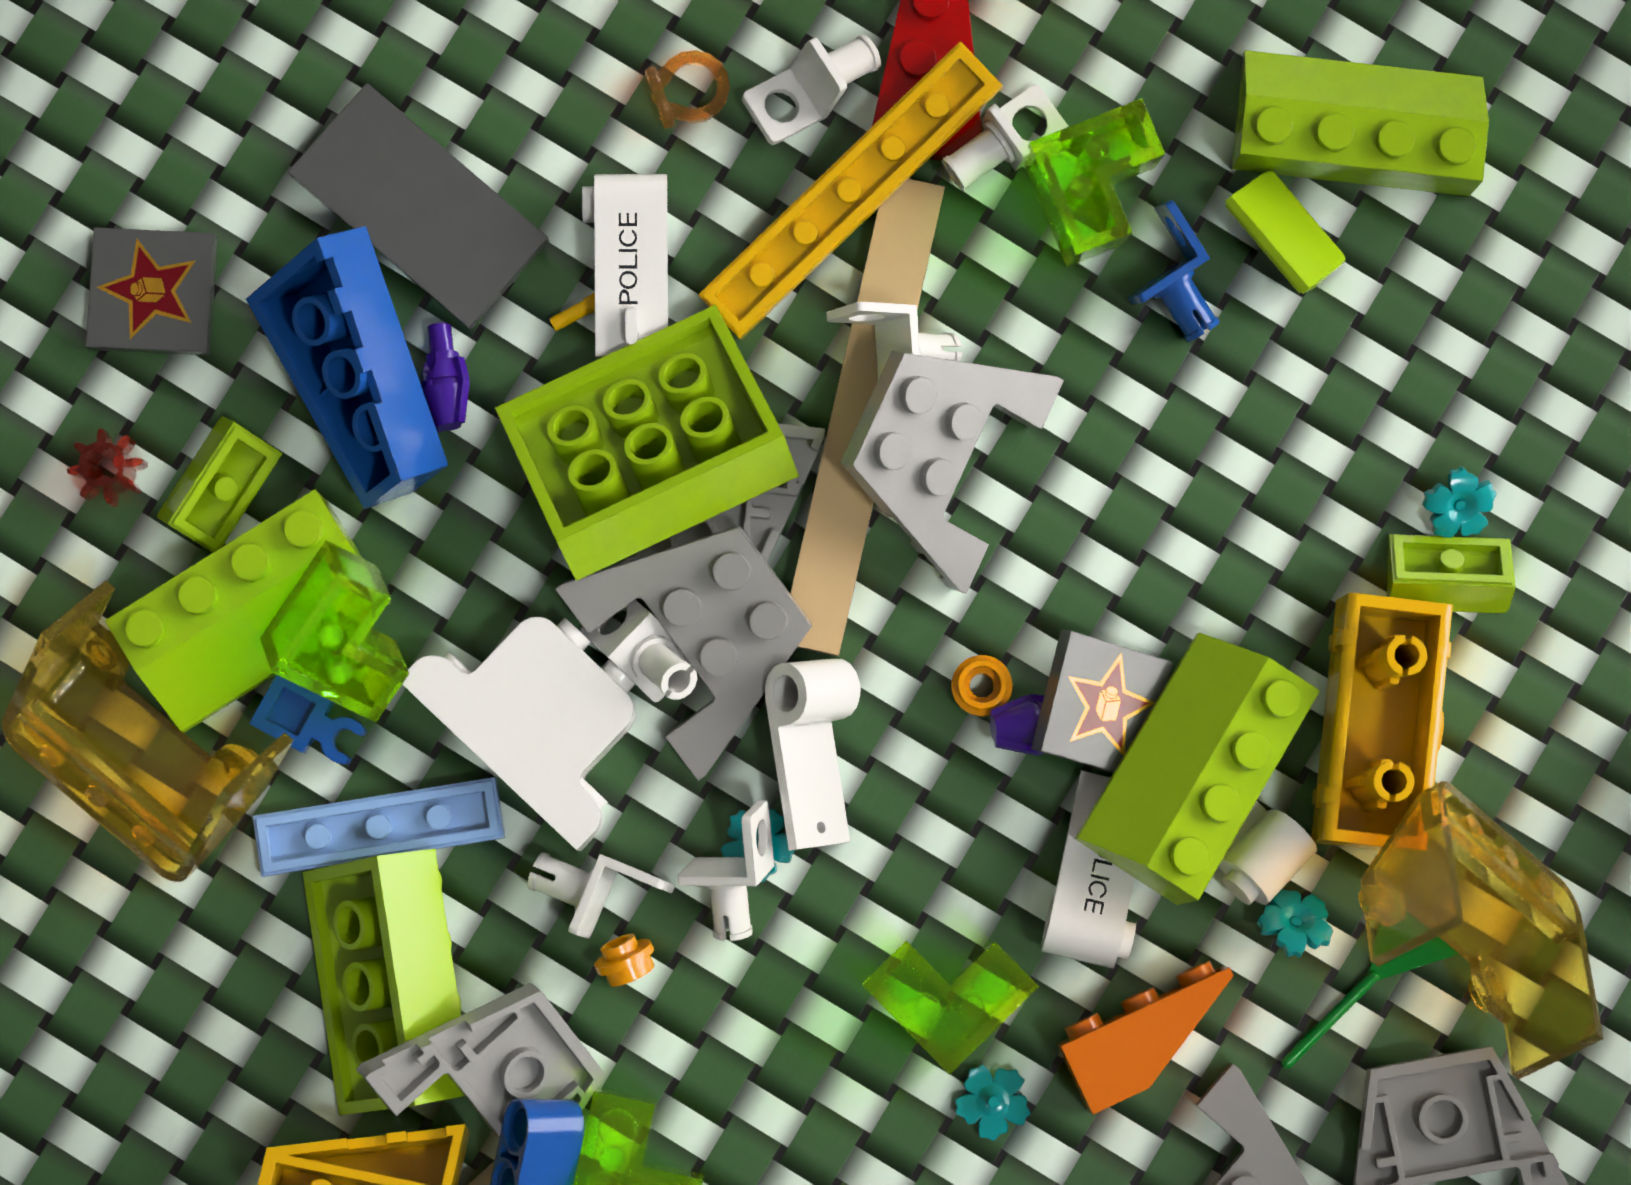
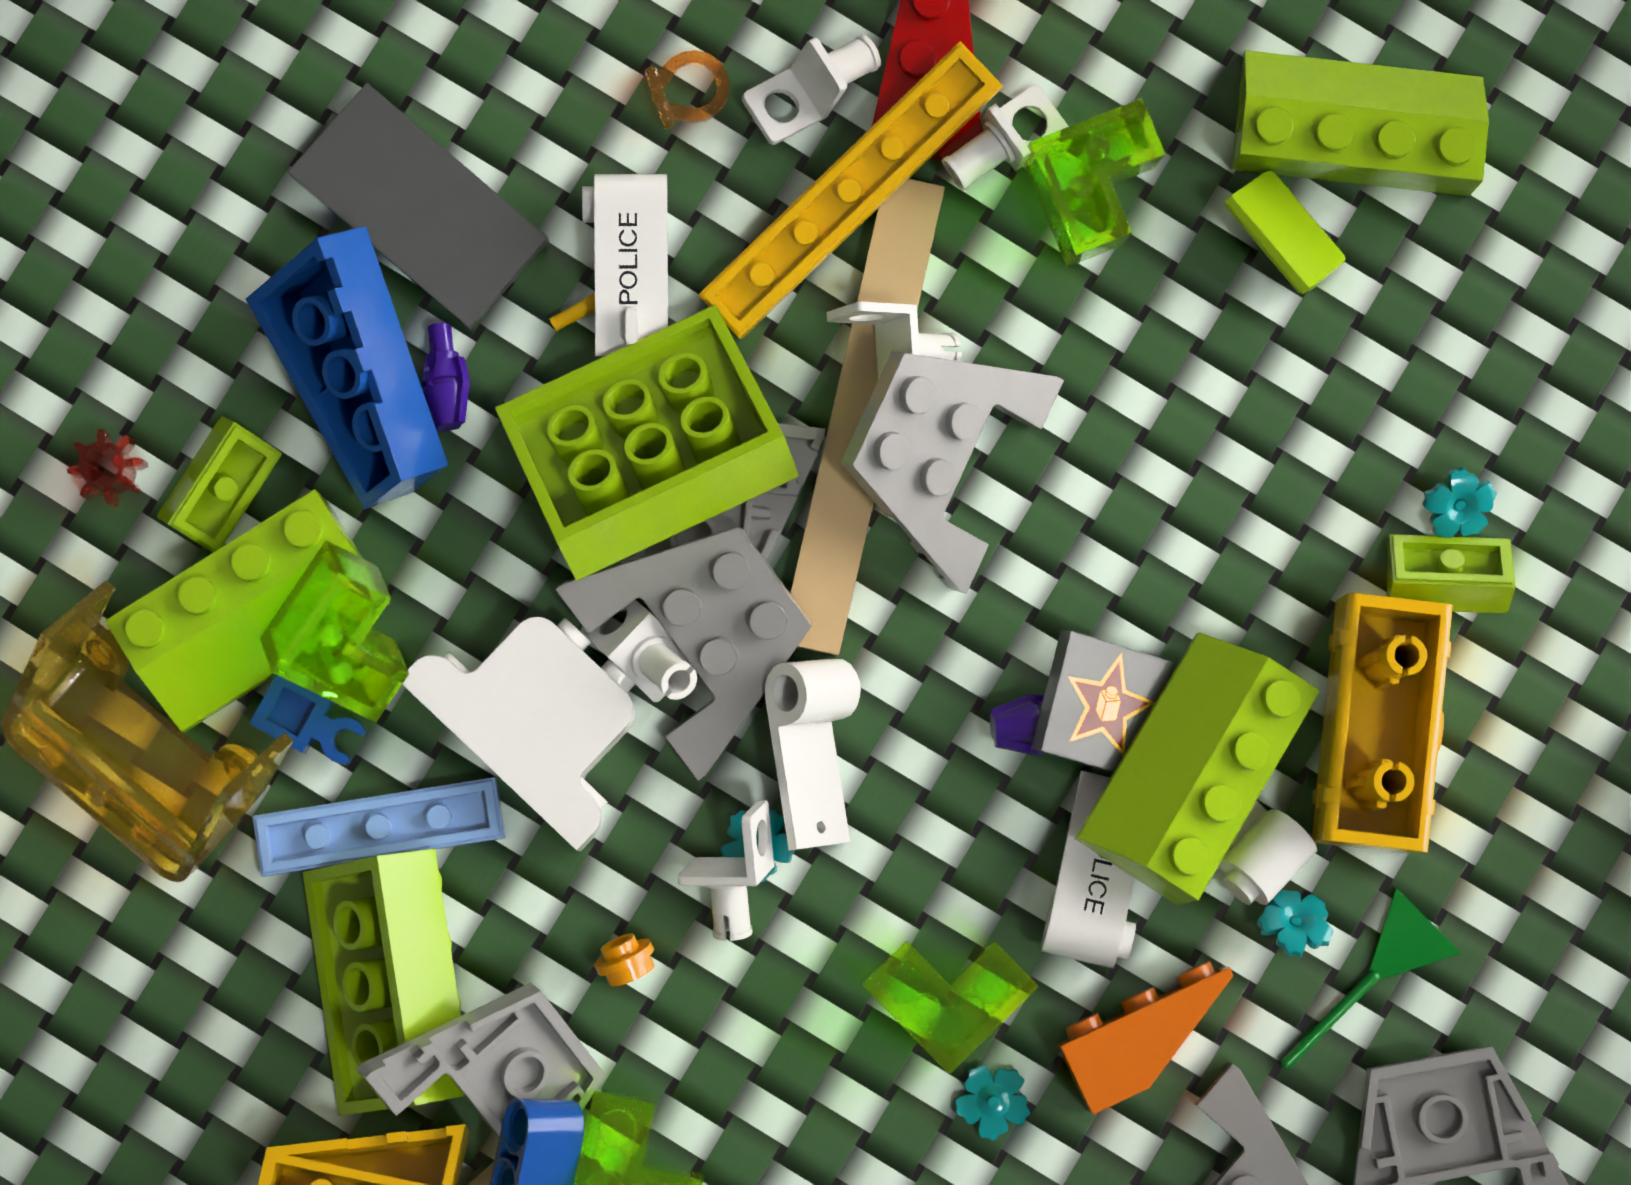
dark grey tile [86,227,218,356] -> none
white bracket [527,852,675,939] -> none
light orange plate [951,655,1013,716] -> none
blue bracket [1127,200,1220,343] -> none
clear yellow windscreen [1358,781,1604,1080] -> none

